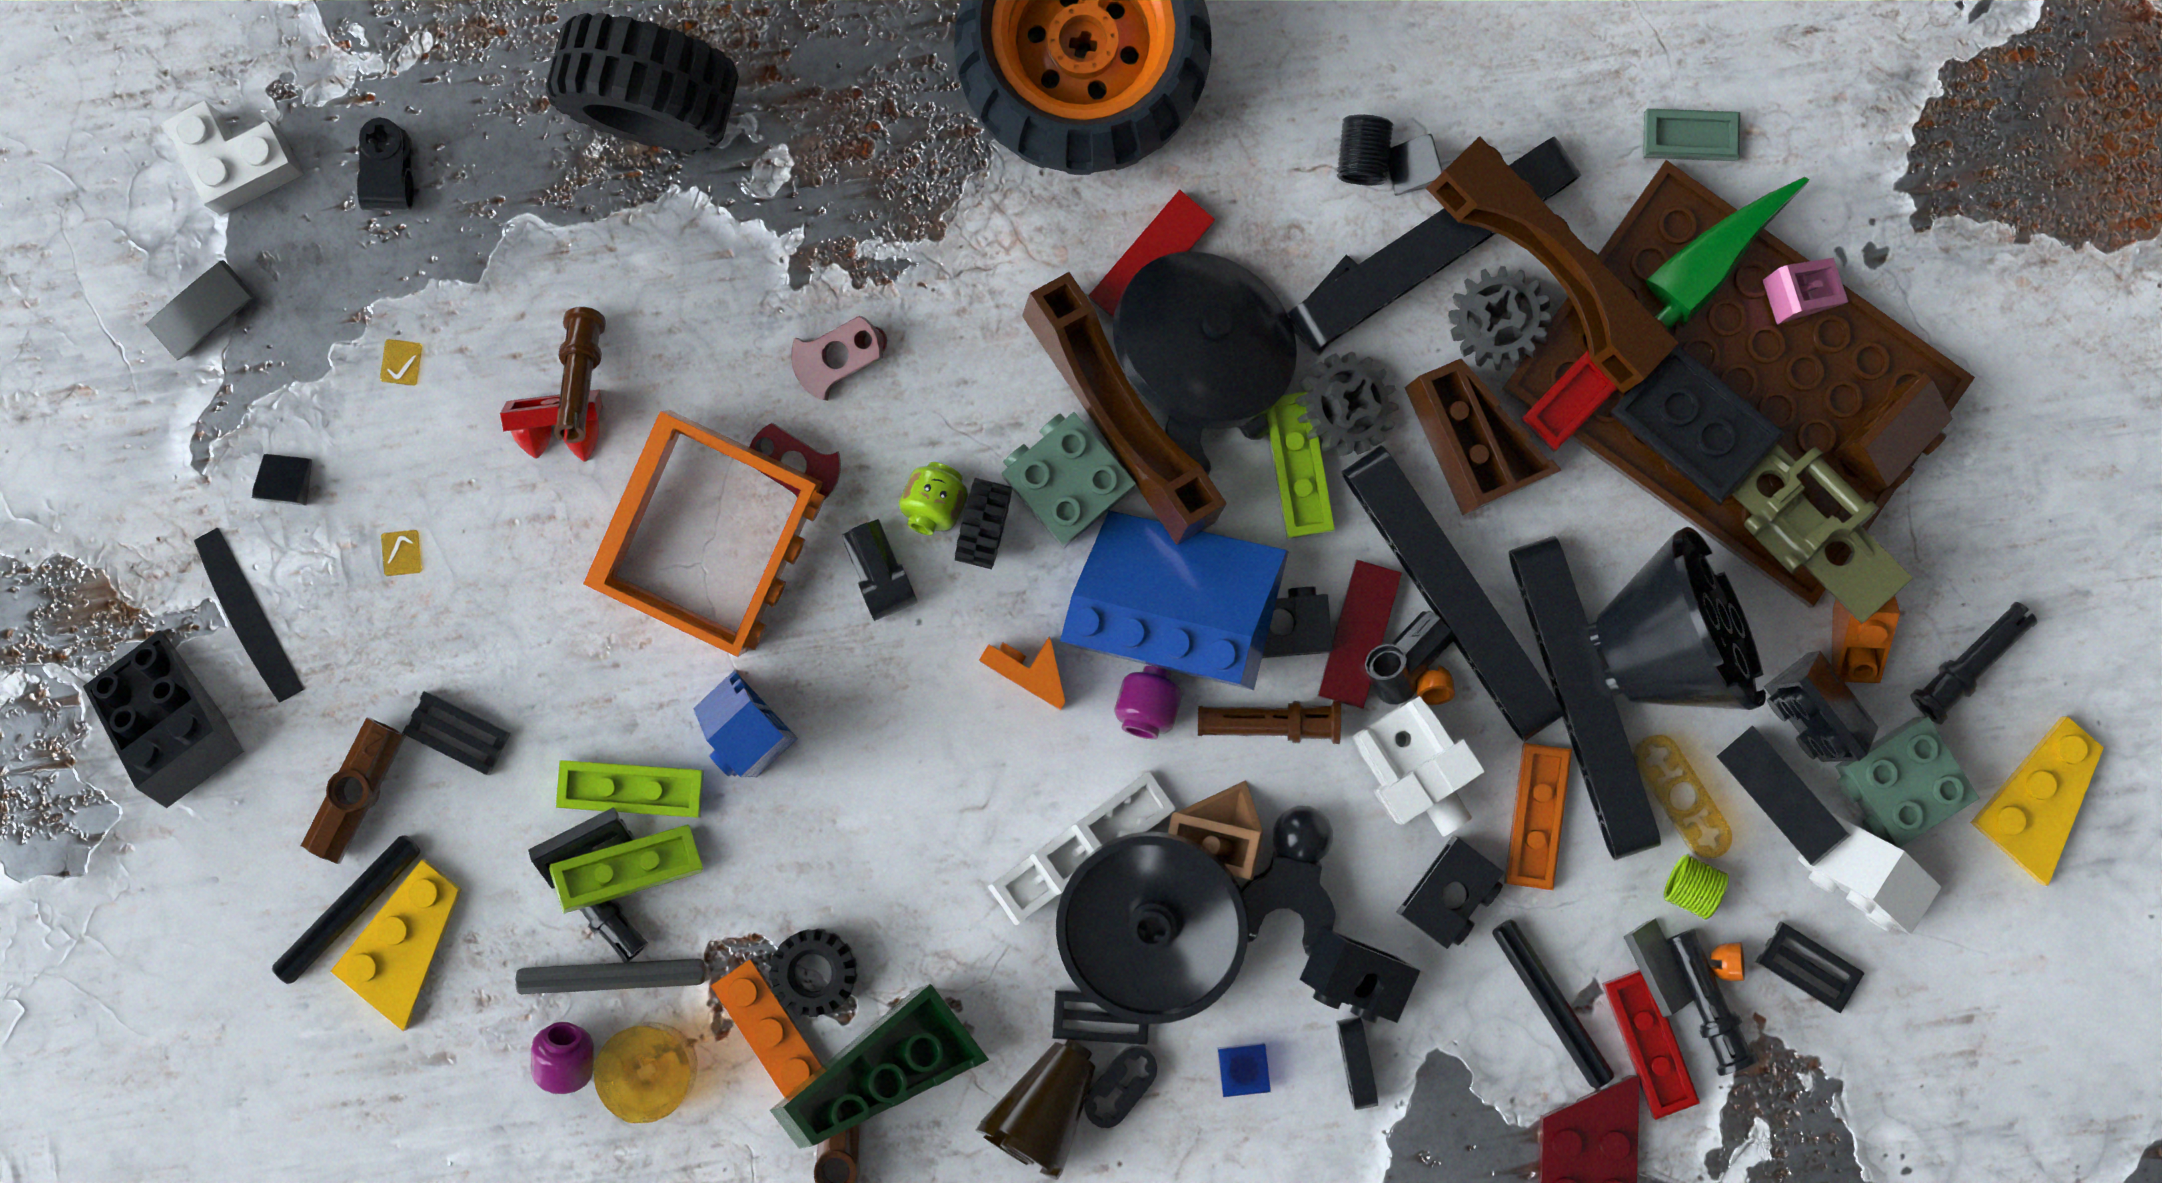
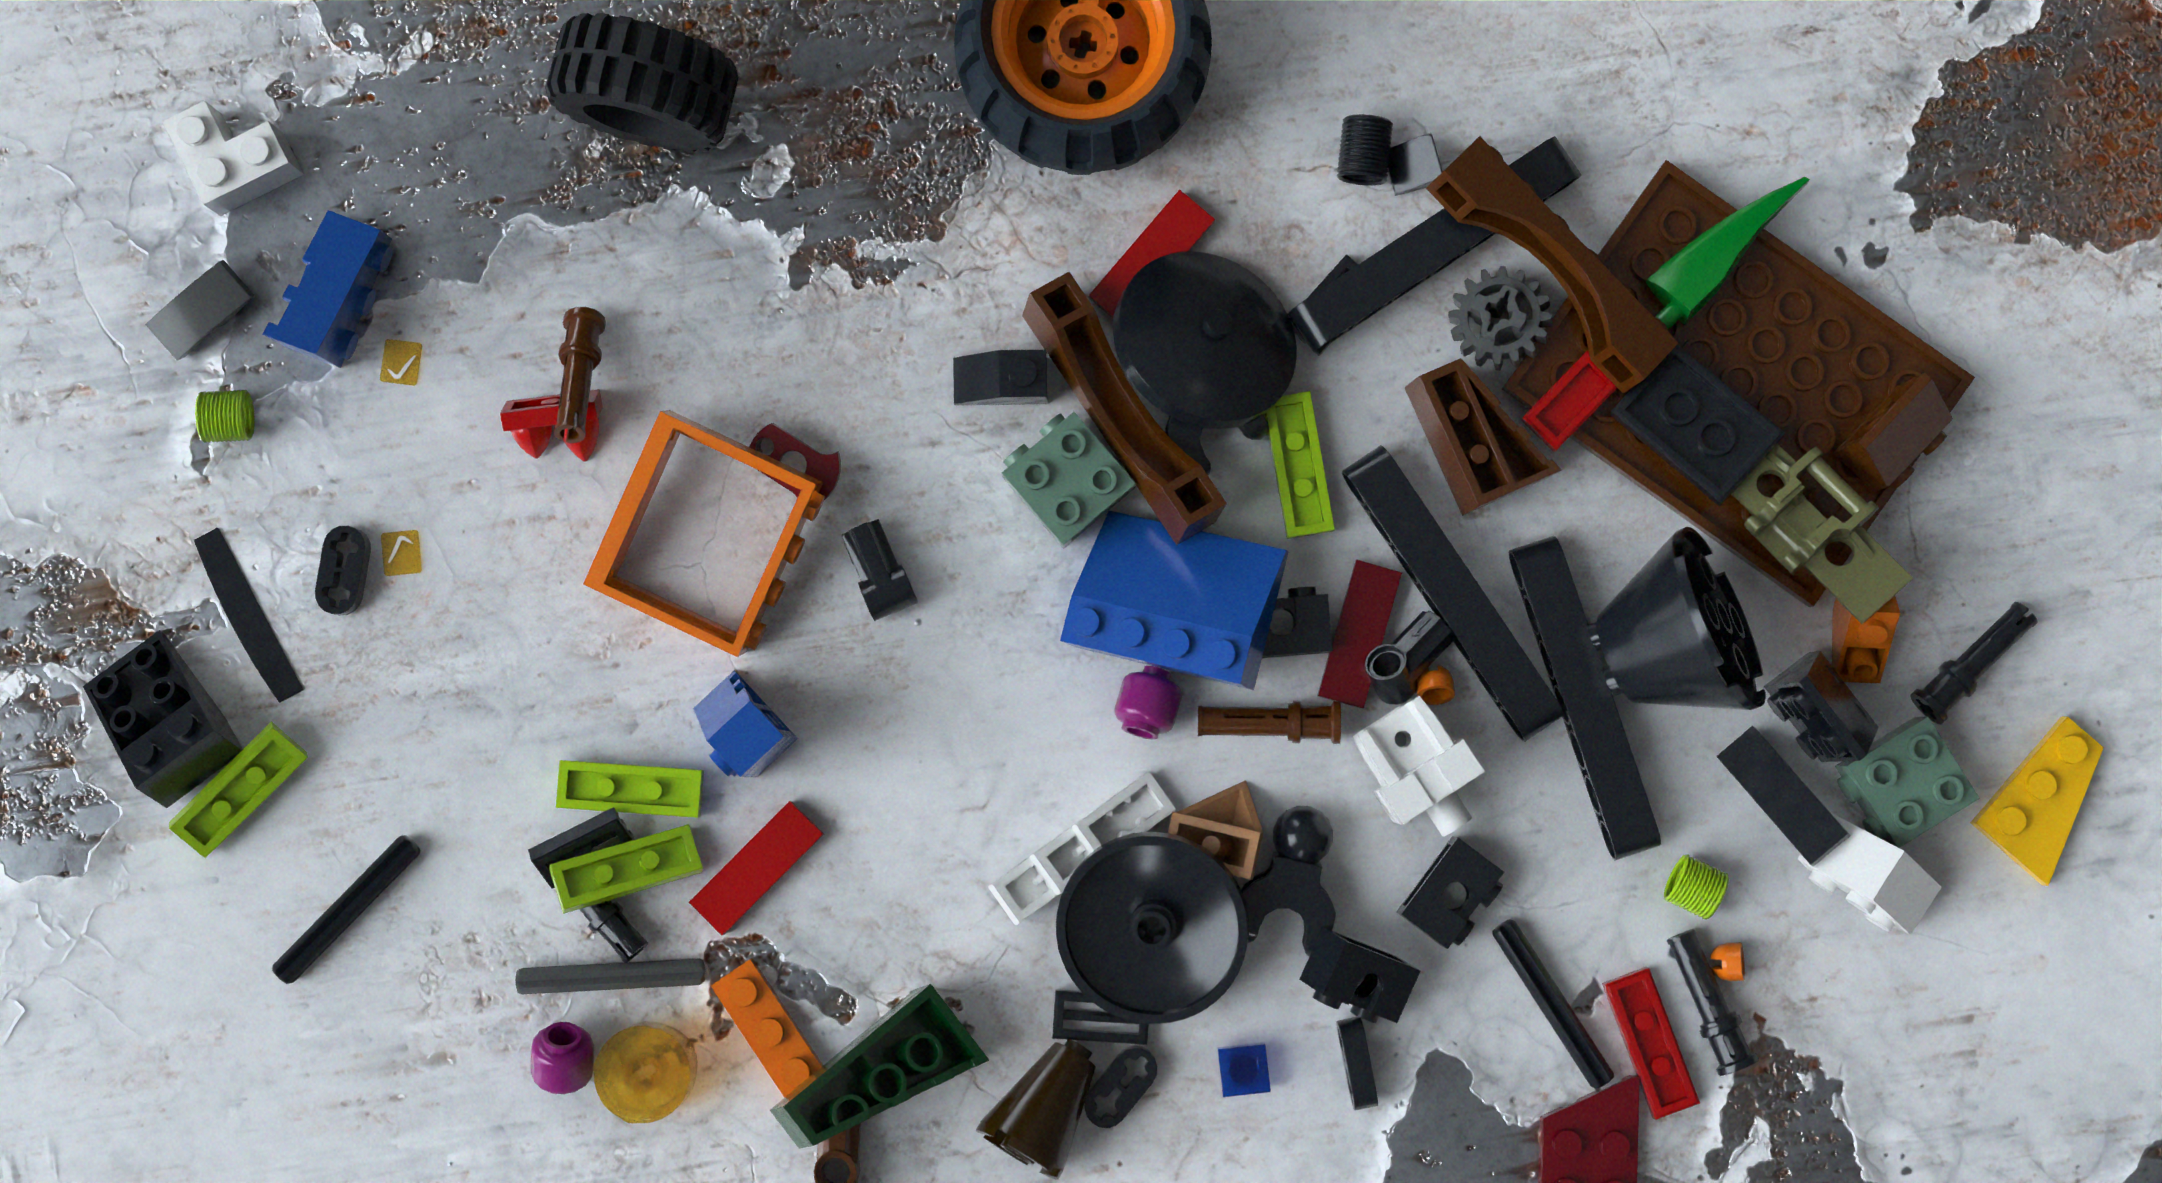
black slope [251,454,312,506] -> none
reddish brown piece [300,717,406,864] -> none
yellow wing [330,859,462,1031] -> none
black piece [357,117,414,210] -> none
black tile [402,691,511,775] -> none
black tyre [769,929,858,1017] -> none
piece [791,316,888,401] -> none
lime head [899,462,968,536] -> none
black tyre [955,478,1012,570] -> none
orange slope [979,636,1066,711] -> none
dark grey gear [1295,352,1399,456] -> none
orange tile [1504,743,1572,891] -> none
dark grey piece [1624,918,1693,1018] -> none
clear yellow beam [1633,735,1732,858] -> none
sand green tile [1643,108,1740,161] -> none
black tile [1755,922,1865,1014] -> none
bright pink slope [1763,257,1848,325] -> none
none -> lime plate [169,721,308,858]
none -> lime piece [195,390,255,443]
none -> blue wedge [262,210,393,368]
none -> black beam [315,526,371,616]
none -> red tile [689,801,824,936]
none -> black slope [953,349,1048,405]

